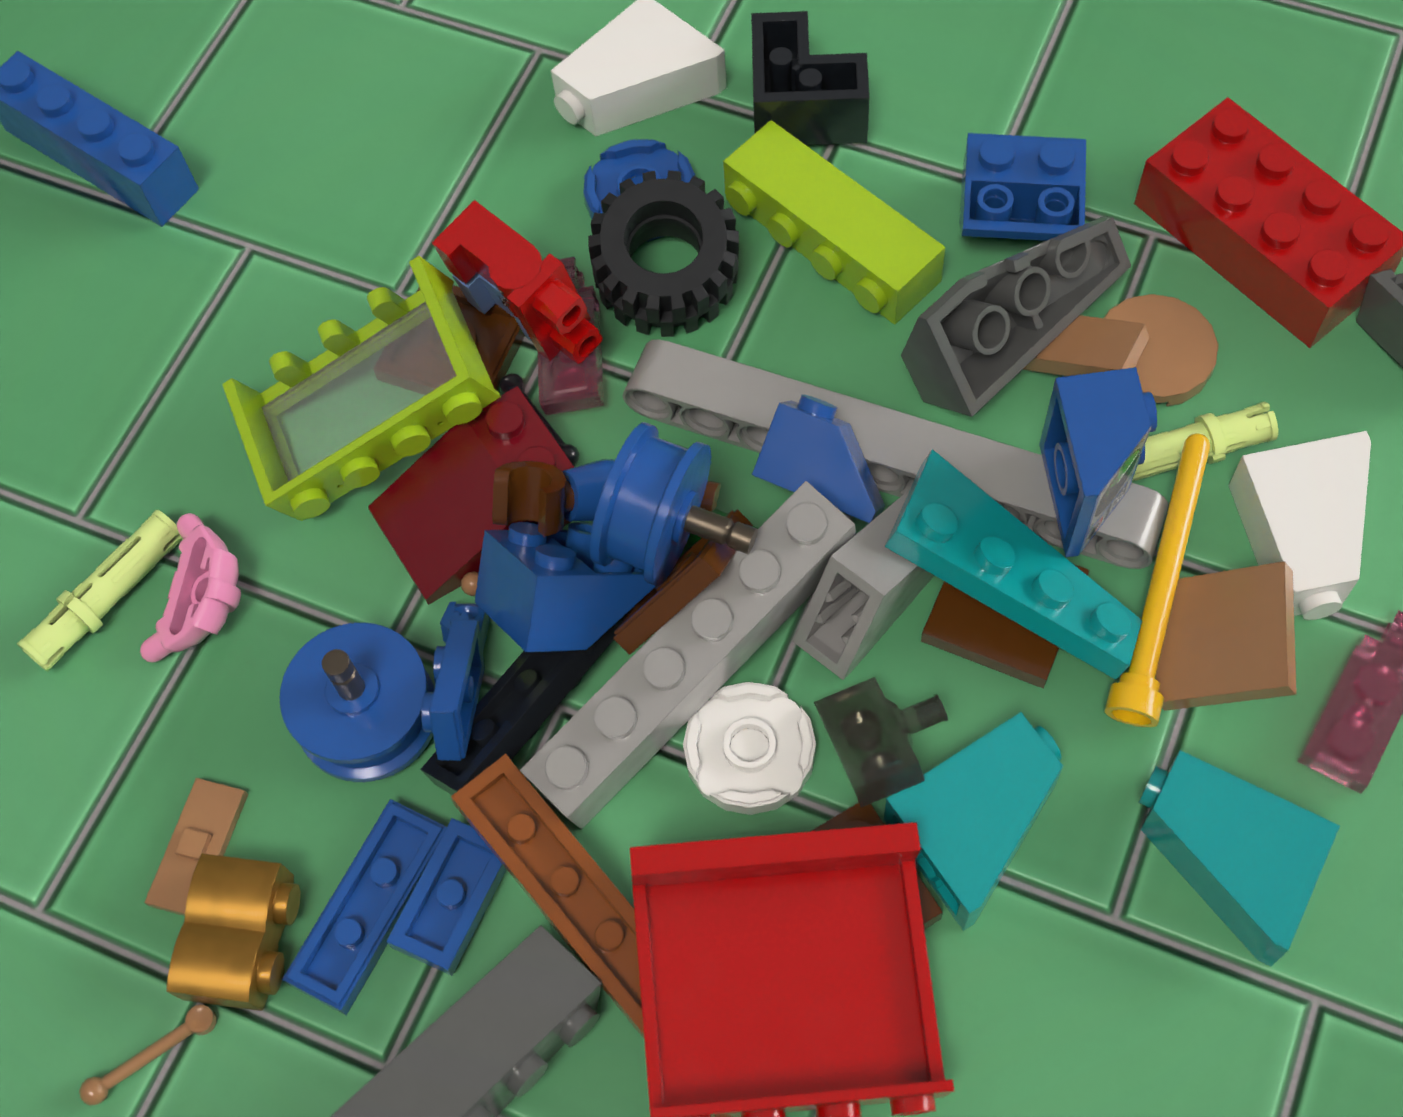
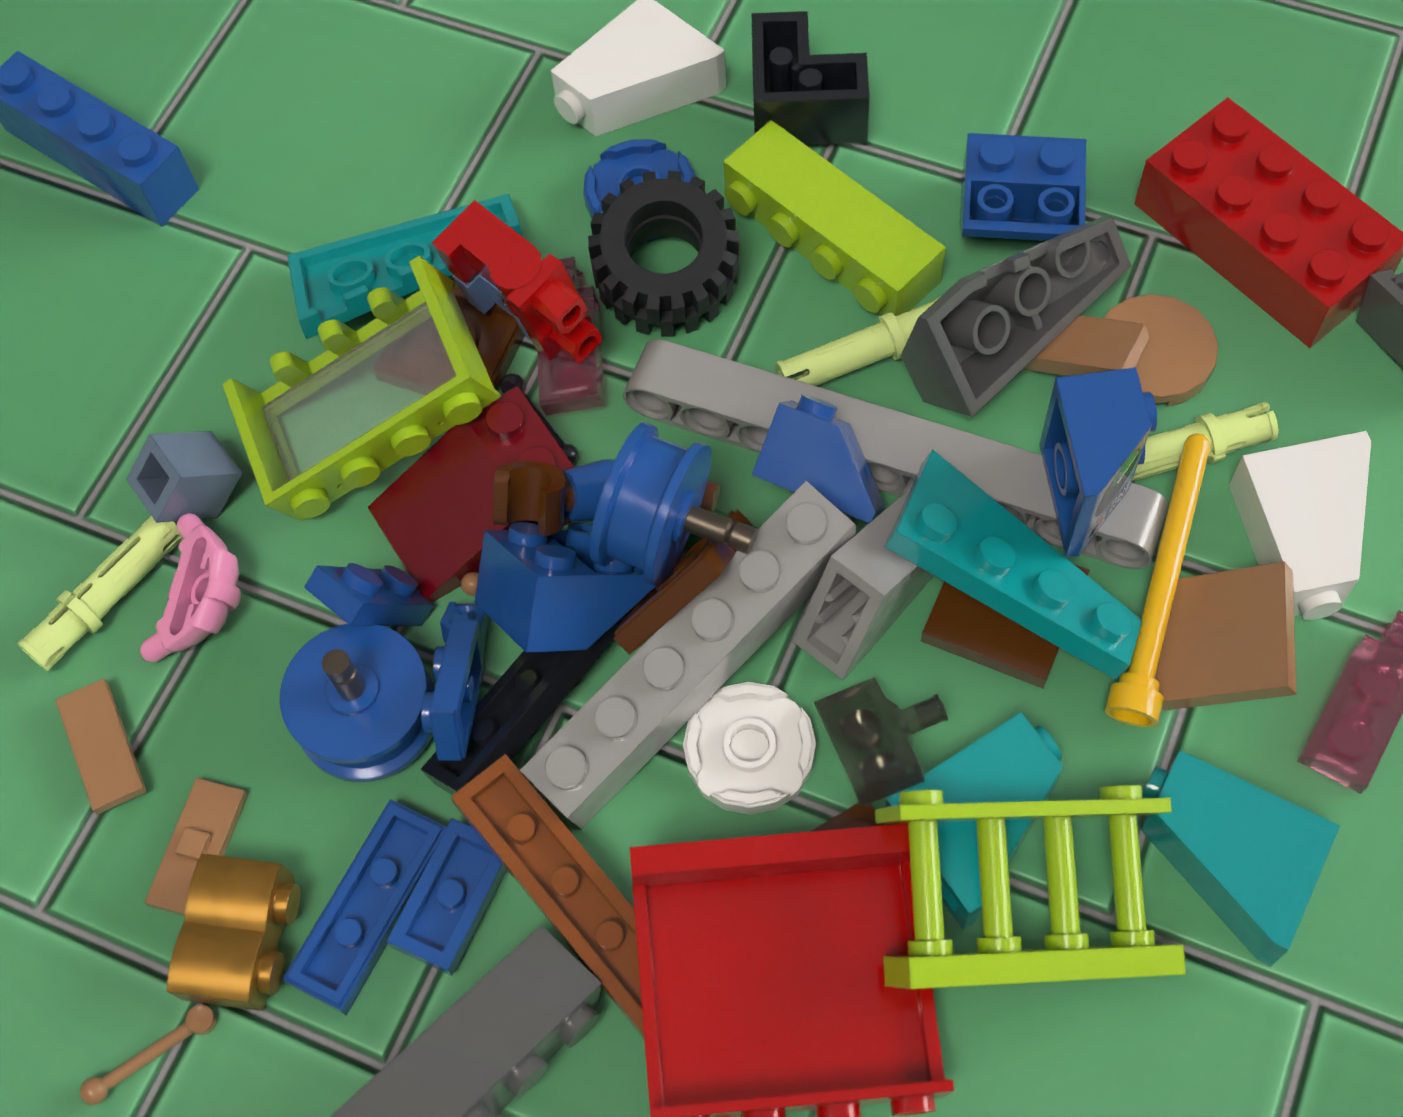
none -> medium nougat piece [55,678,147,815]
none -> sand blue brick [126,431,242,523]
none -> teal wing [287,194,523,340]
none -> blue plate [304,563,434,626]
none -> yellowish green pin [775,296,941,386]
none -> lime fence [875,785,1186,989]

